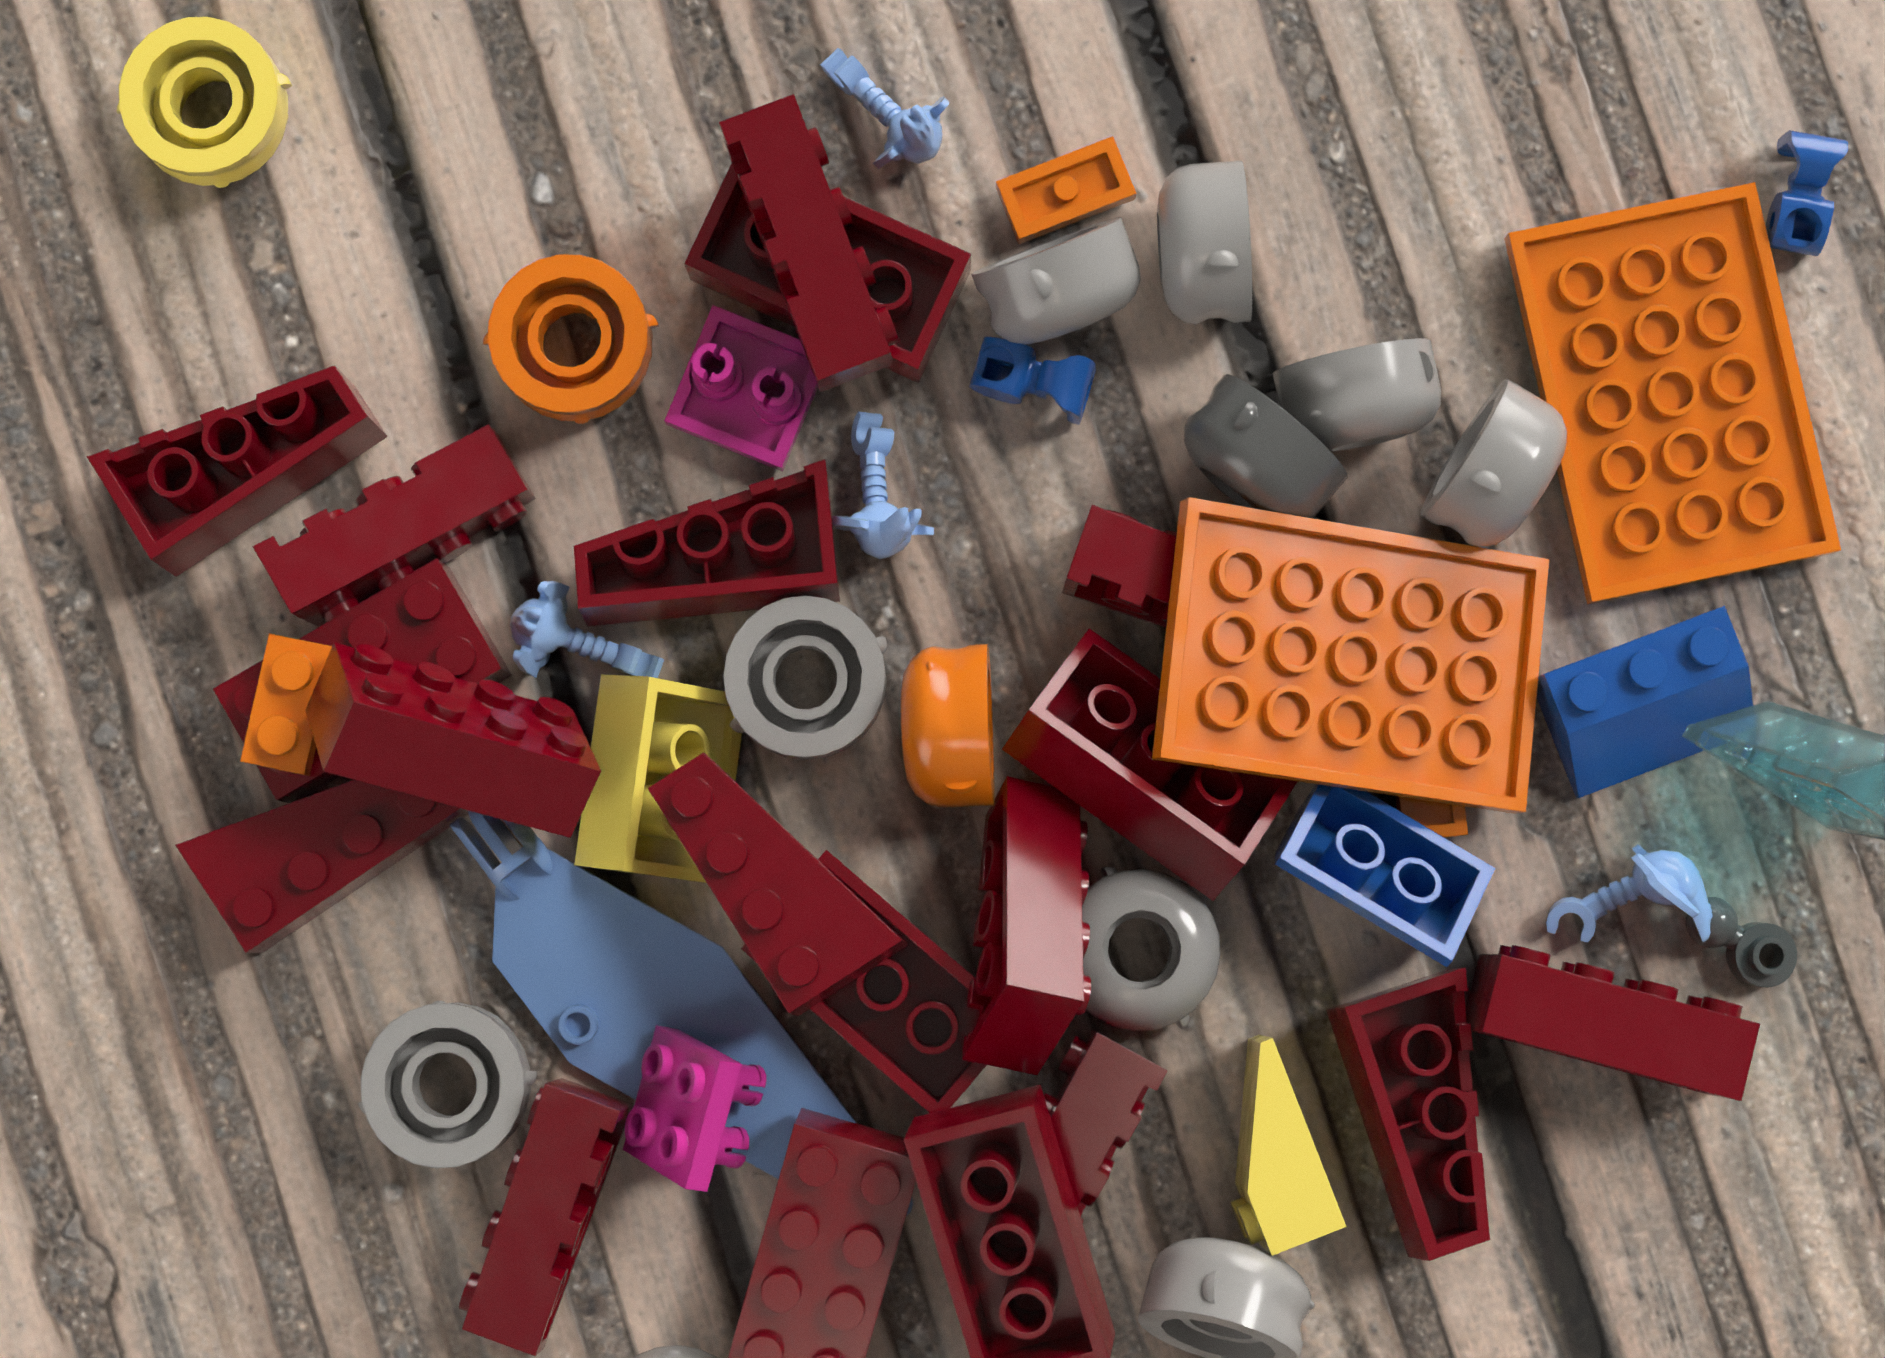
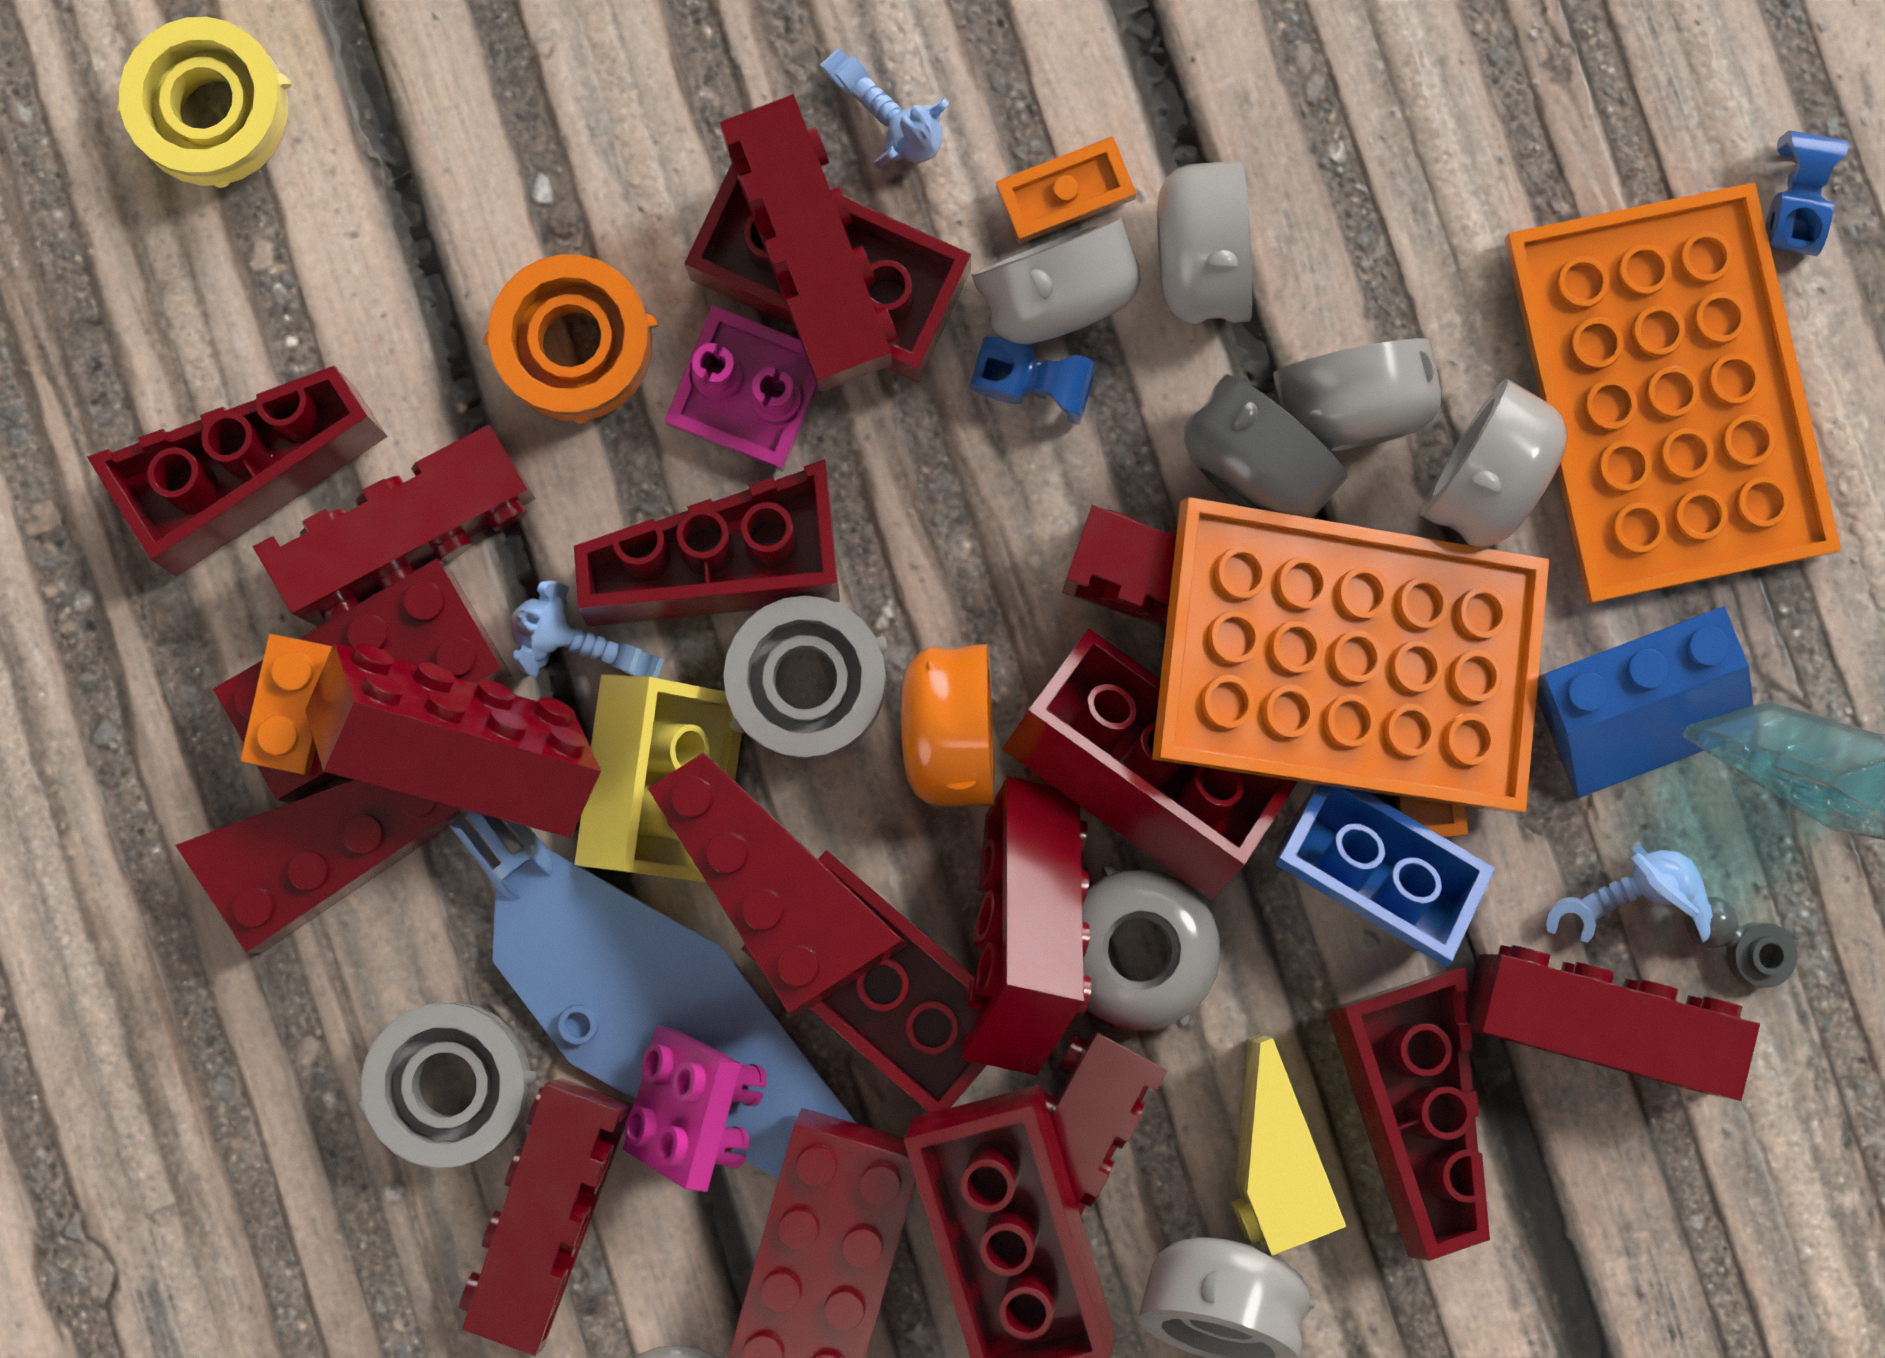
light blue piece [832,411,934,559] -> none

